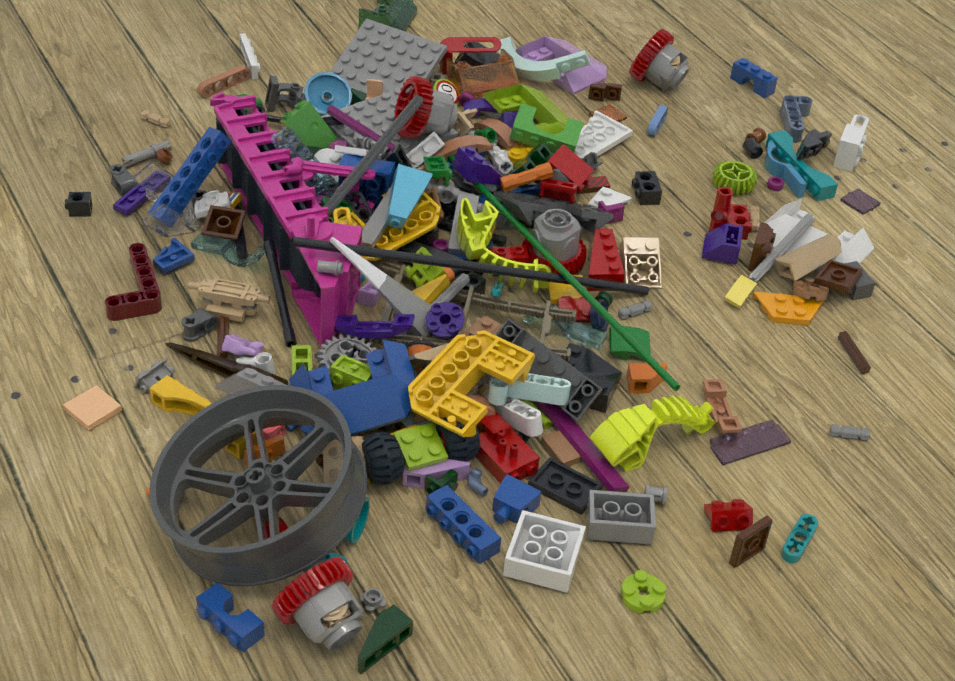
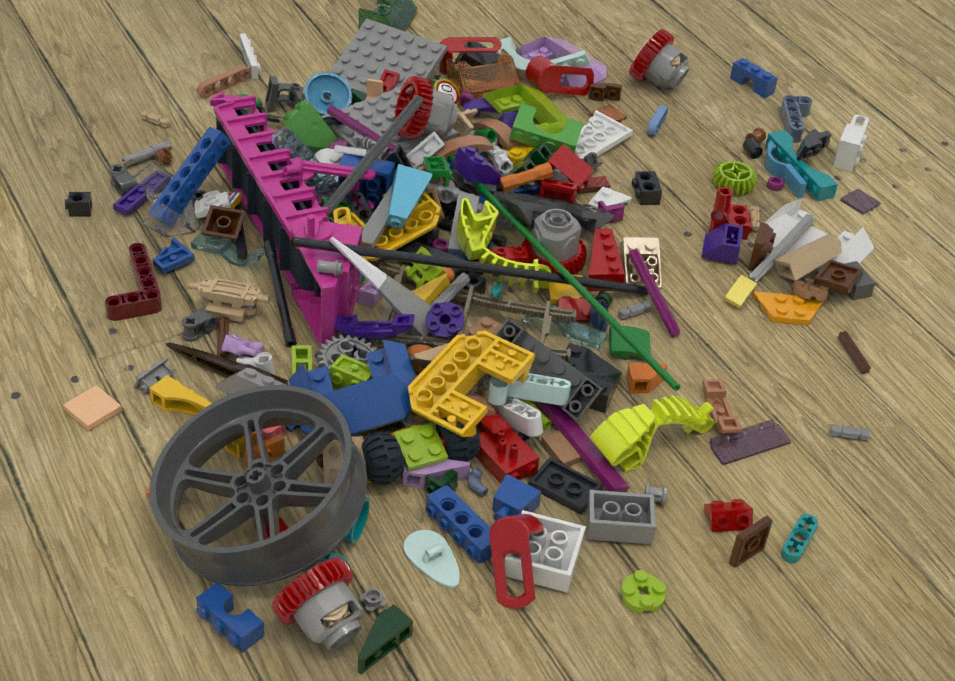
none -> red slope [380,69,400,93]
none -> light aqua shield [403,530,460,588]
none -> red piece [489,514,544,609]
none -> red piece [526,55,594,96]
none -> magenta axle [629,249,680,337]

